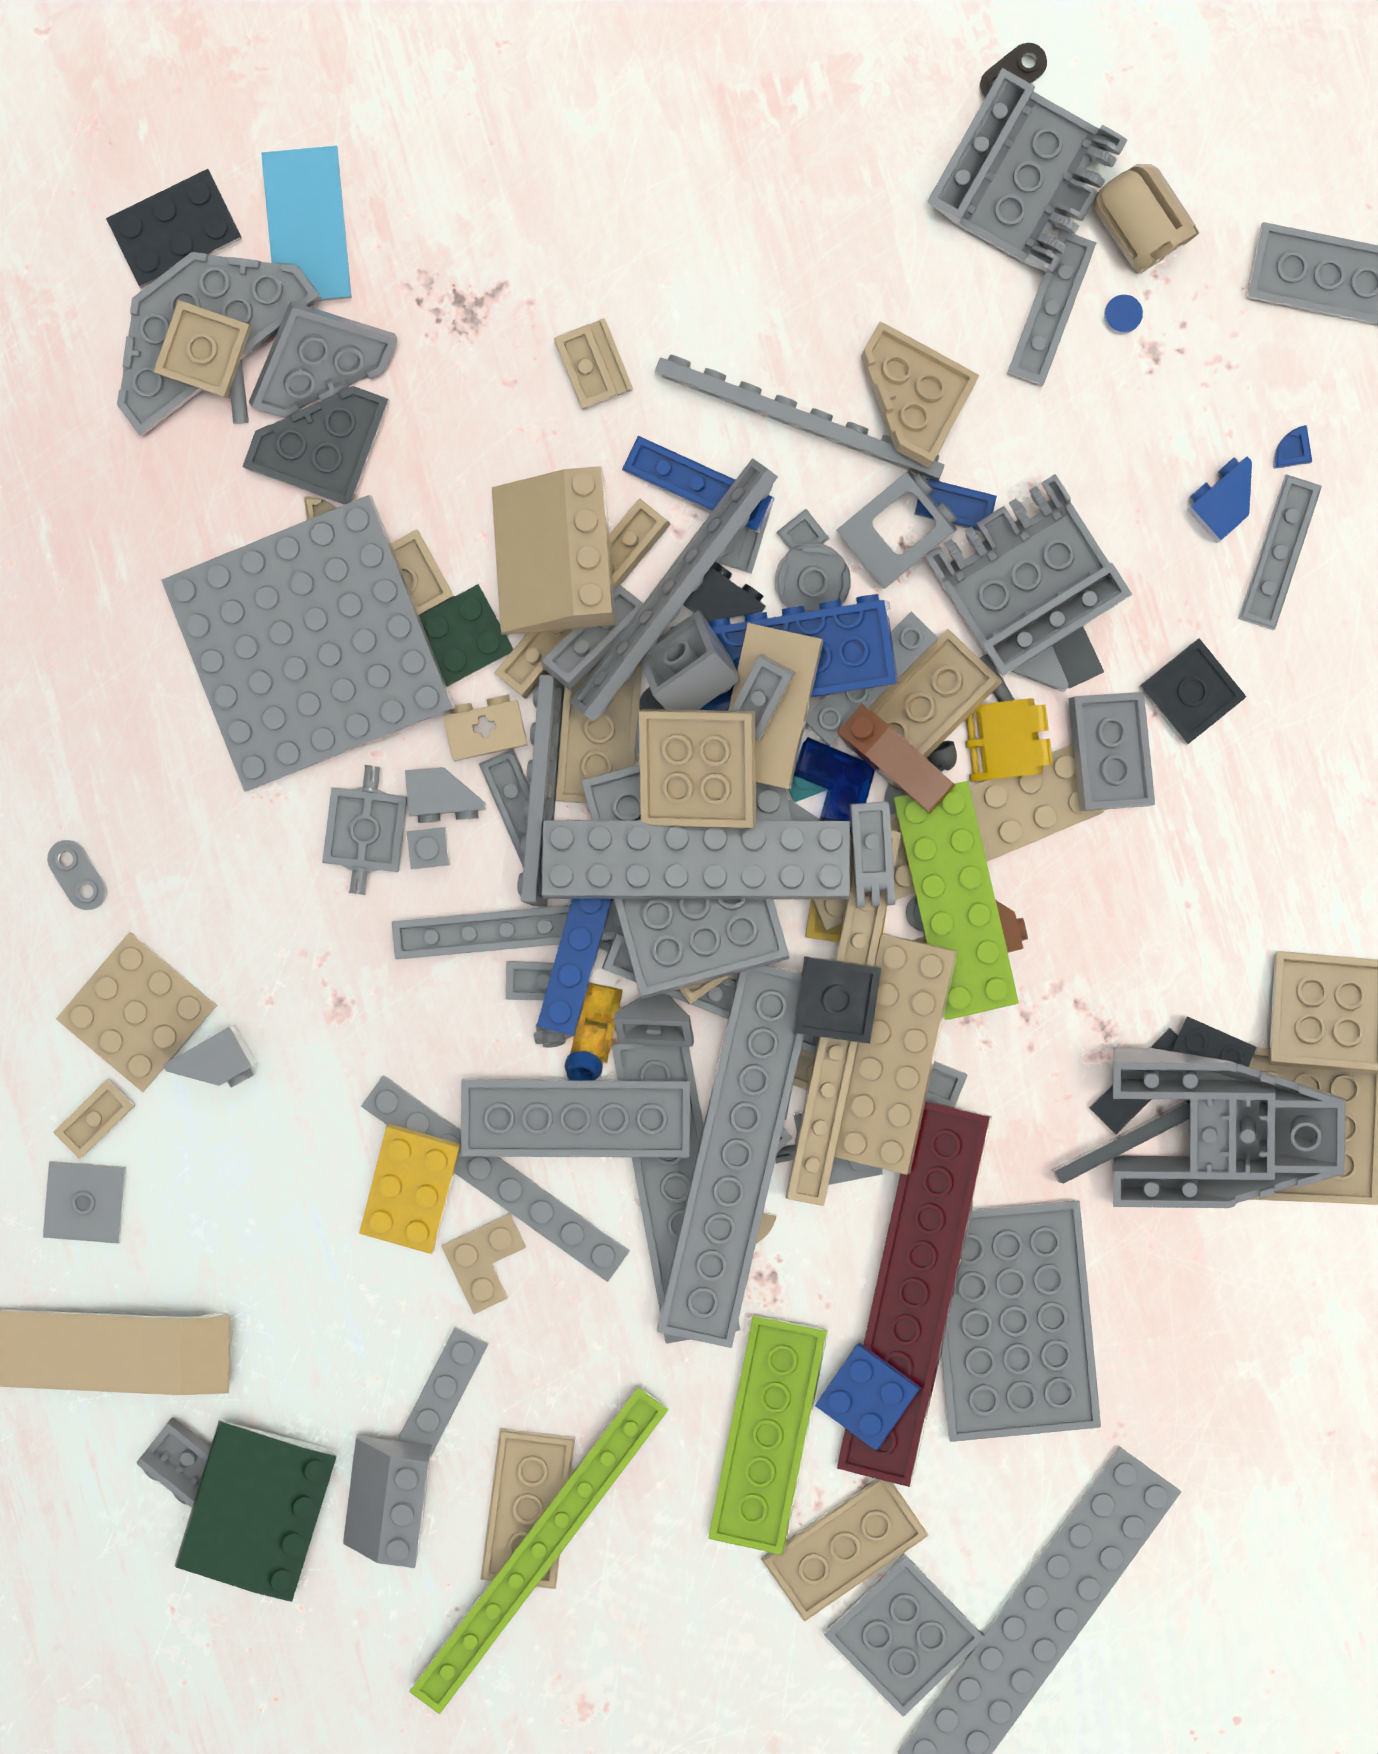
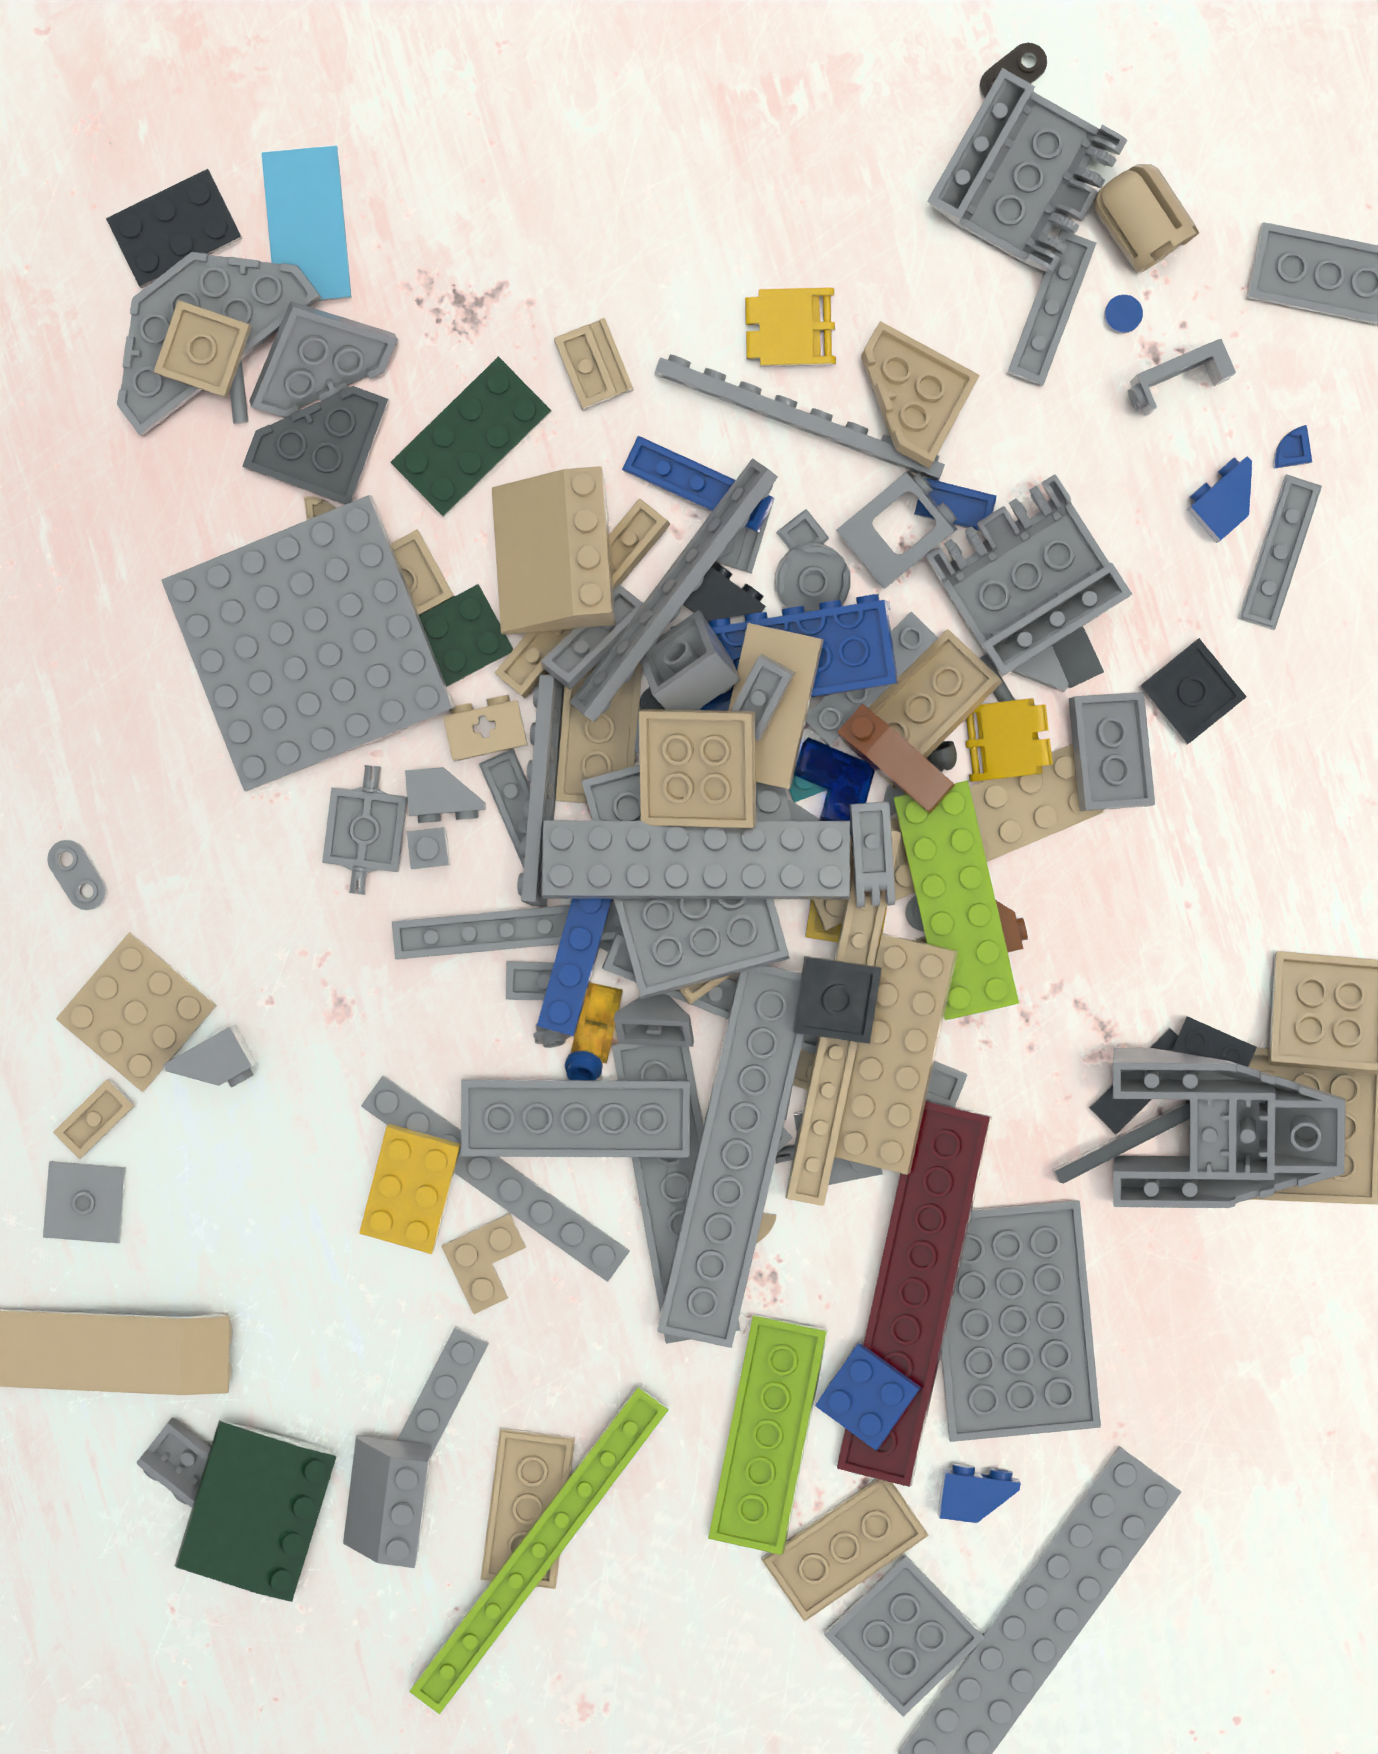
none -> dark green plate [390,356,552,517]
none -> yellow plate [745,287,836,367]
none -> blue slope [937,1464,1021,1523]
none -> light grey window [1127,338,1236,416]

